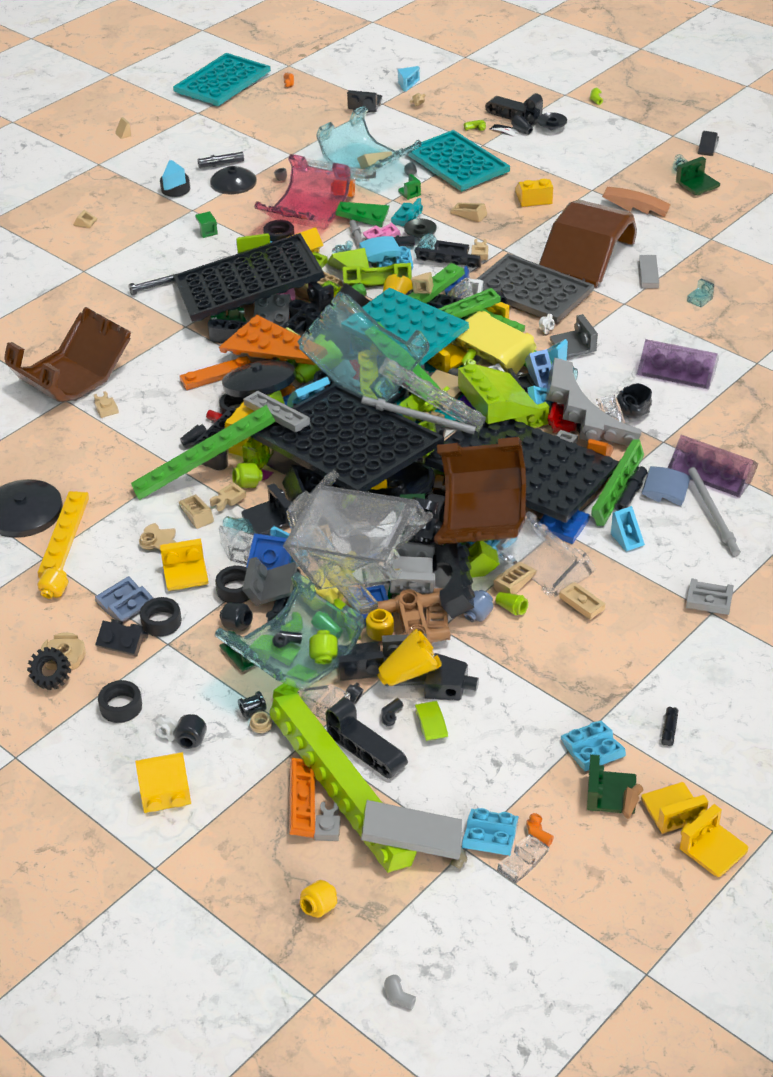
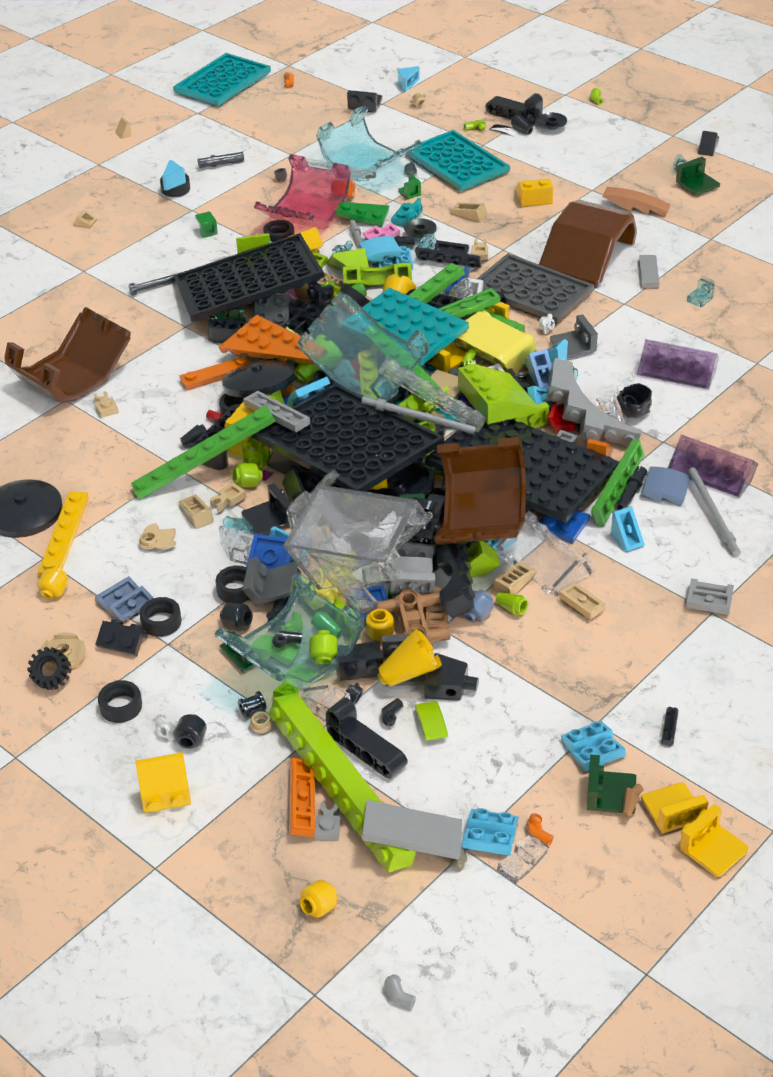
yellow bracket [160,538,209,591] -> none
black dish [210,166,257,194] -> none
tan slope [357,151,392,169] -> none
tan slope [411,272,433,294] -> none

